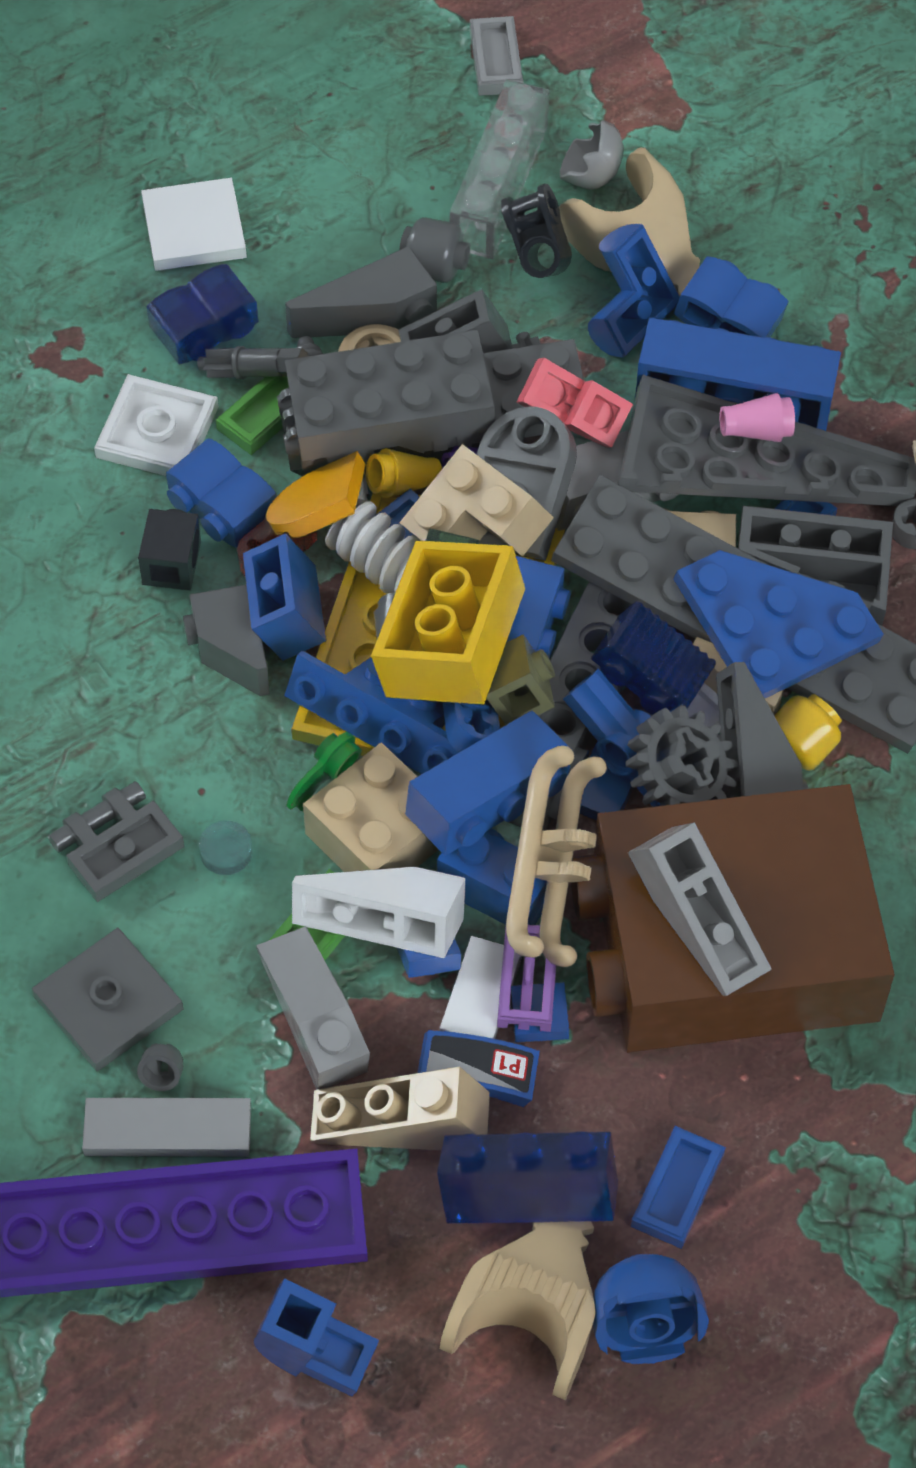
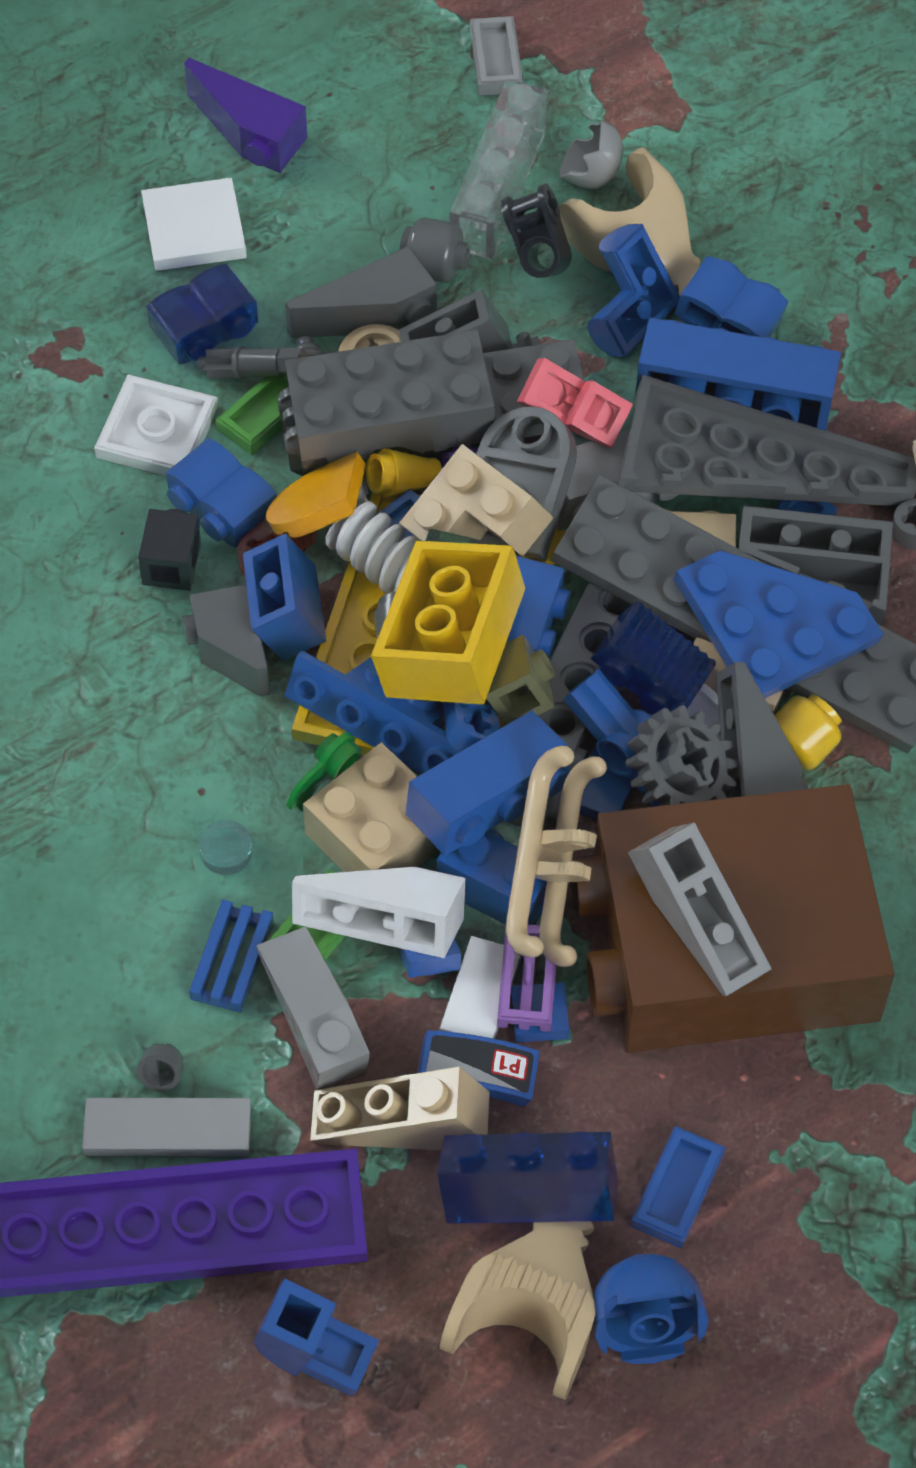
dark grey plate [31,927,184,1072] -> none
dark grey plate [48,781,184,902] -> none
bright pink cone [719,393,795,442] -> none
none -> dark purple slope [184,58,307,173]
none -> blue tile [189,899,274,1013]

